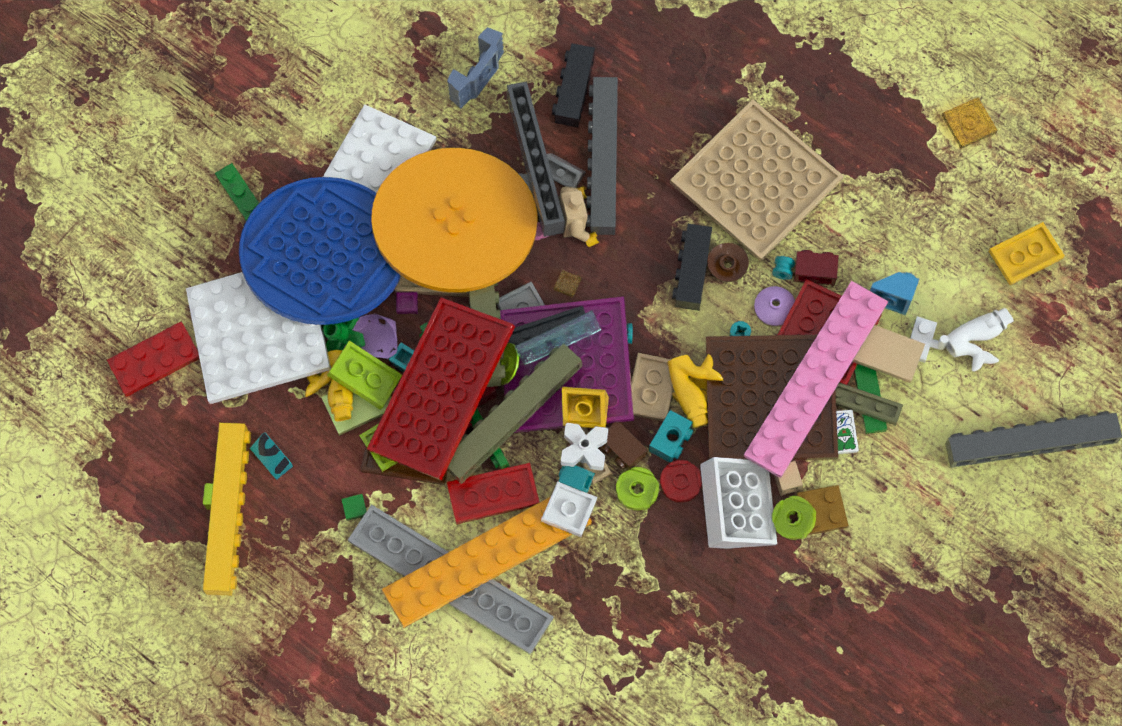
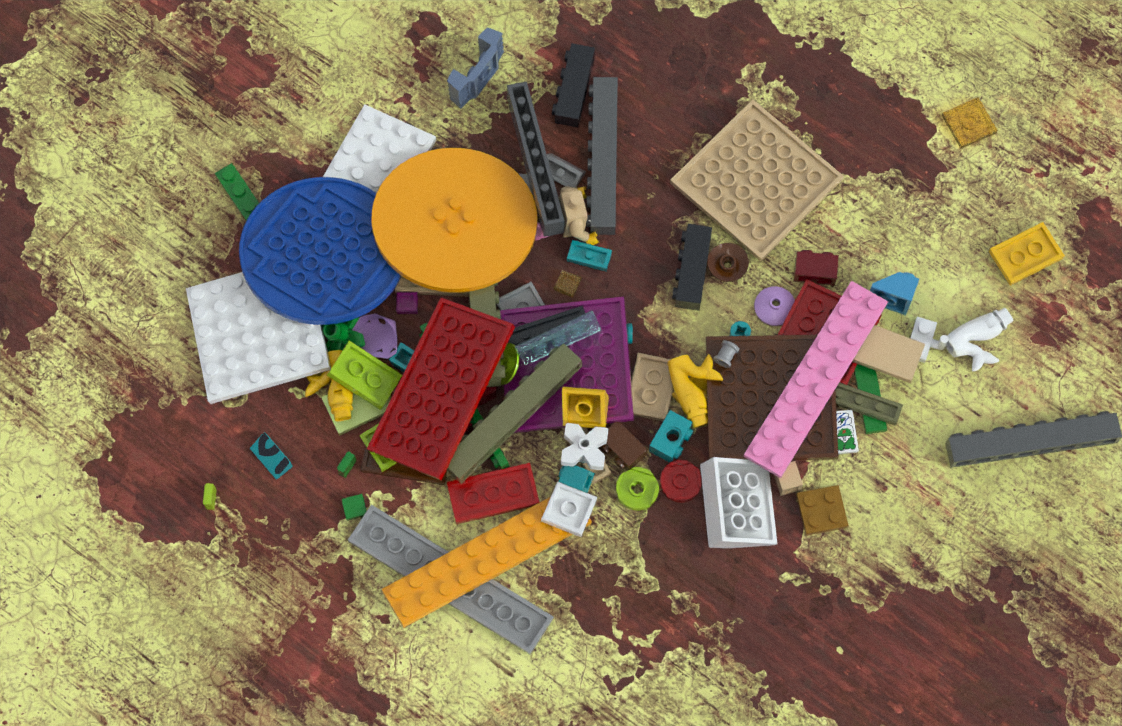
red plate [107,321,200,397] -> none
yellow brick [203,423,251,596] -> none
teal wheel [772,256,795,280] -> none
lime plate [772,496,816,540] -> none
none -> green tile [337,451,357,478]
none -> teal plate [567,240,612,272]
none -> light grey bush [713,340,740,368]

